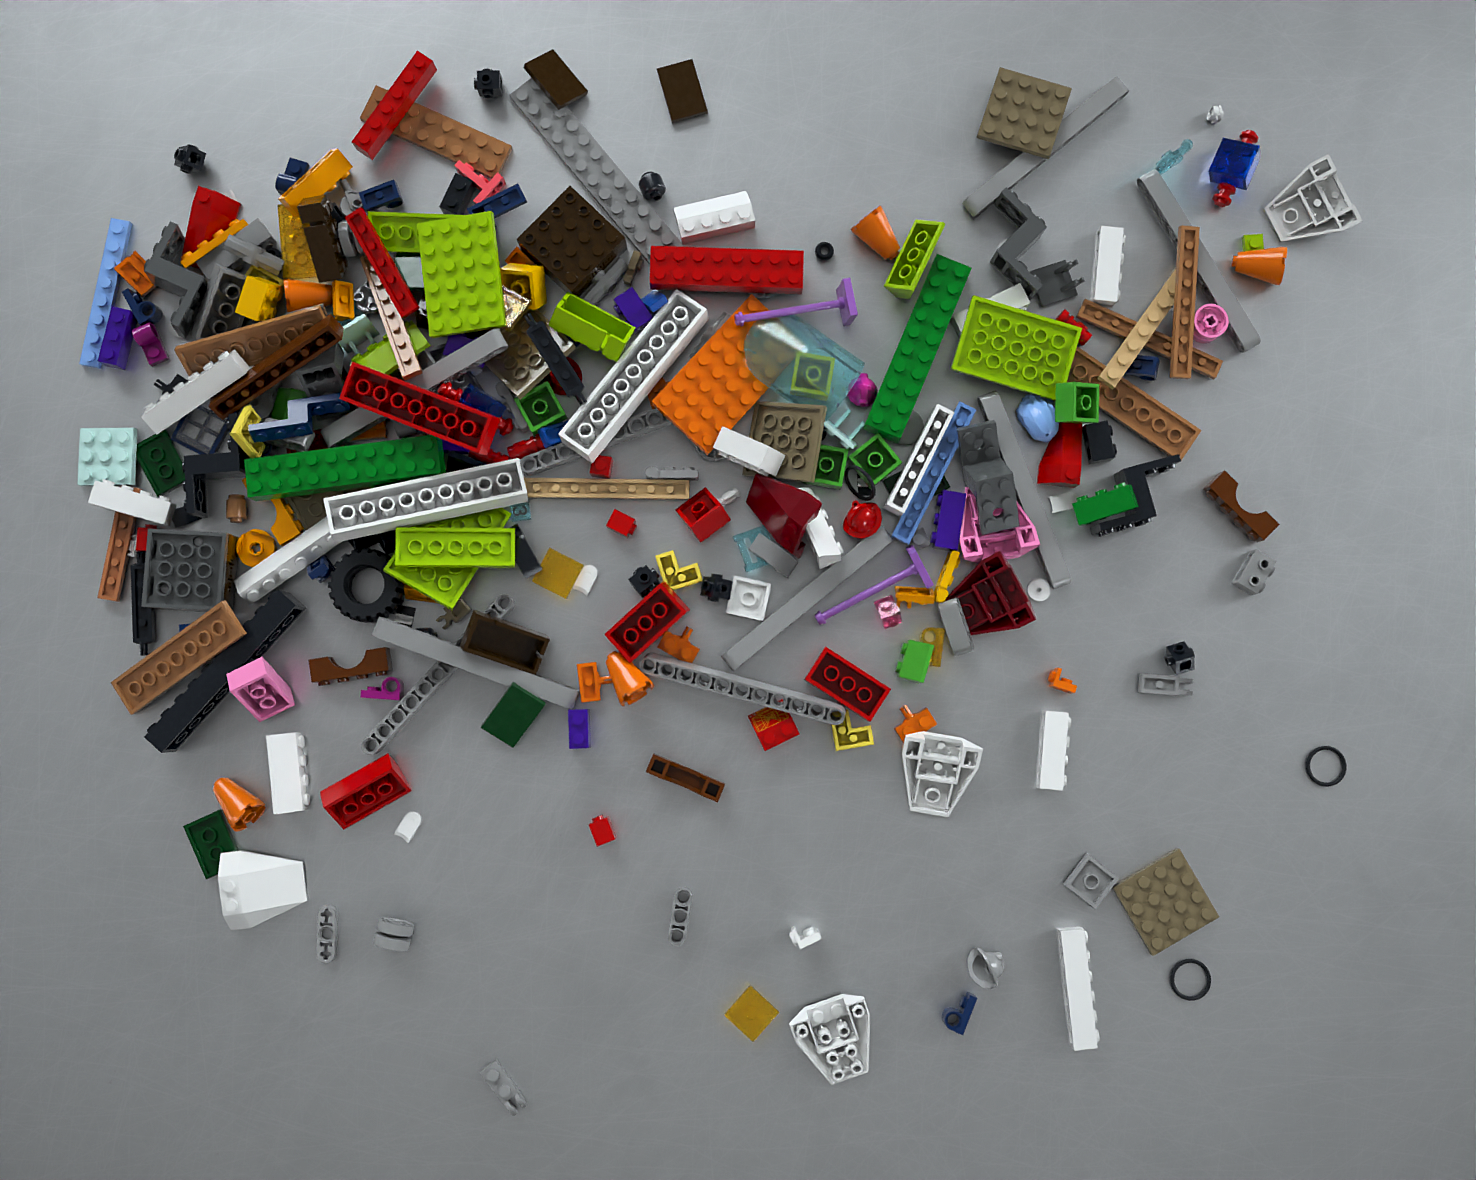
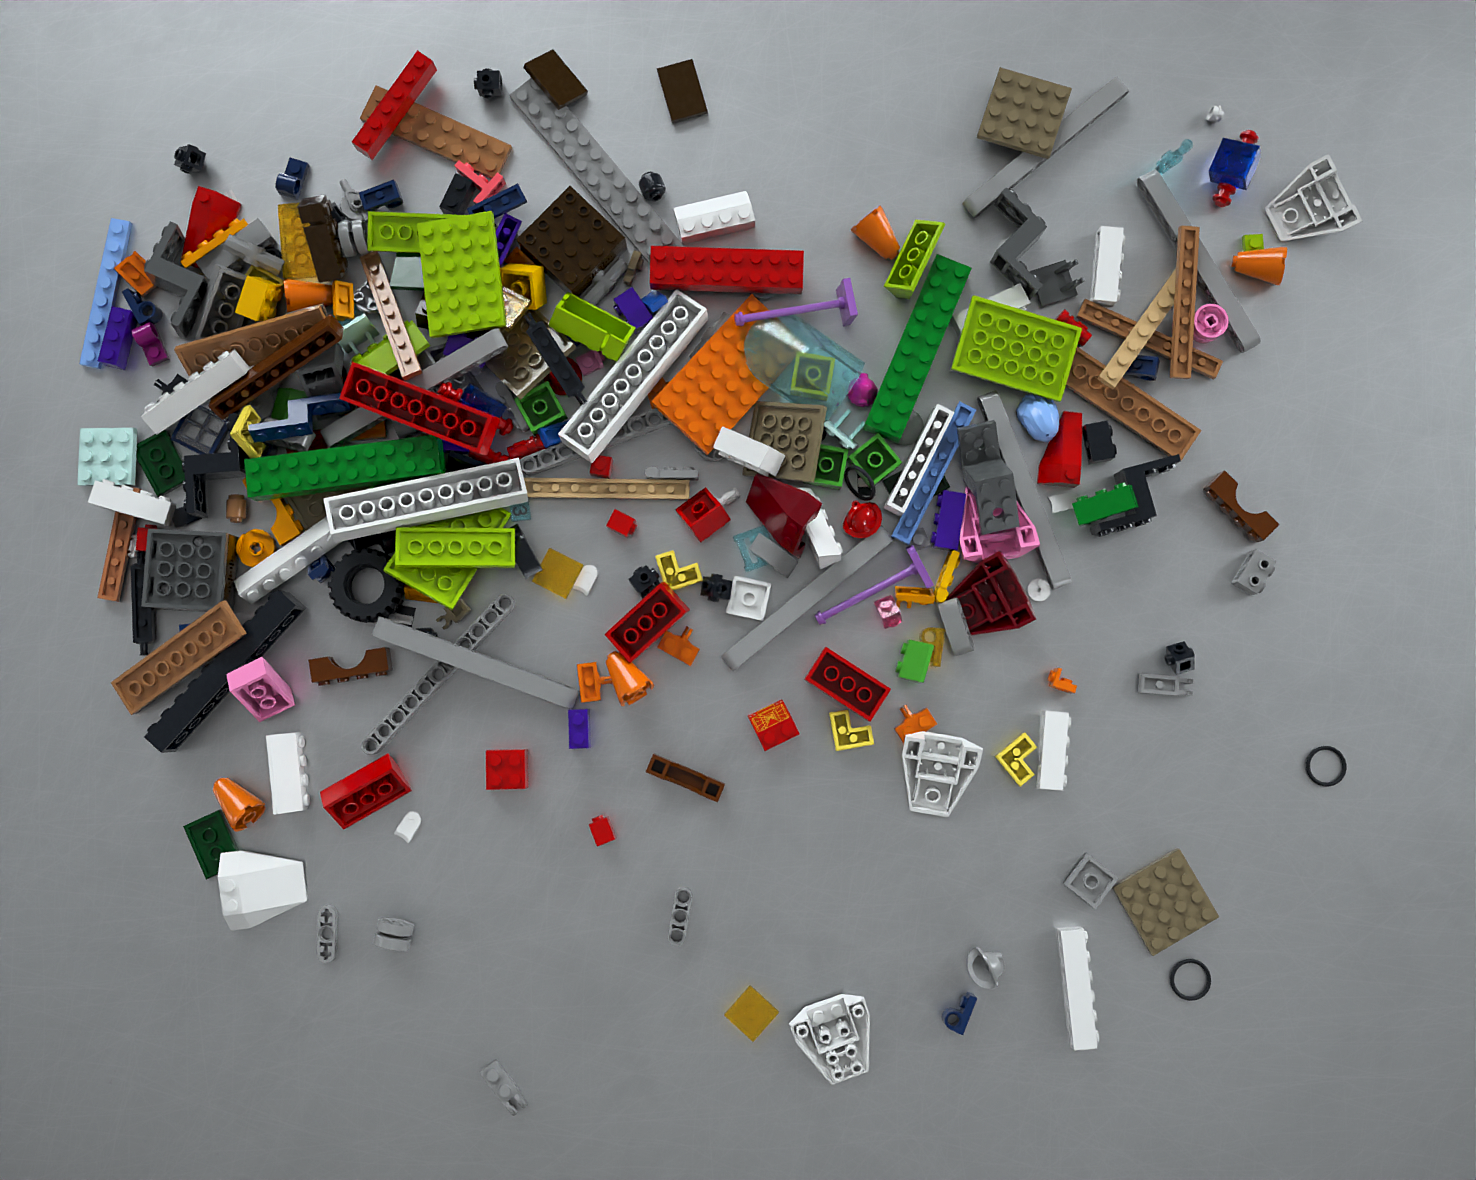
light orange brick [278,148,353,217] -> none
red plate [344,207,420,318] -> none
magenta plate [360,677,404,700] -> none
dark brown piece [460,610,550,675] -> none
dark green tile [481,682,546,748] -> none
light grey beam [639,653,846,725] -> none
white bracket [789,926,822,949] -> none
black plate [815,242,834,261] -> none
bright green brick [1055,382,1099,424] -> none
none -> red brick [486,749,528,790]
none -> dark purple brick [496,213,522,268]
none -> bright pink bracket [575,350,605,376]
none -> light yellow brick [995,732,1037,787]

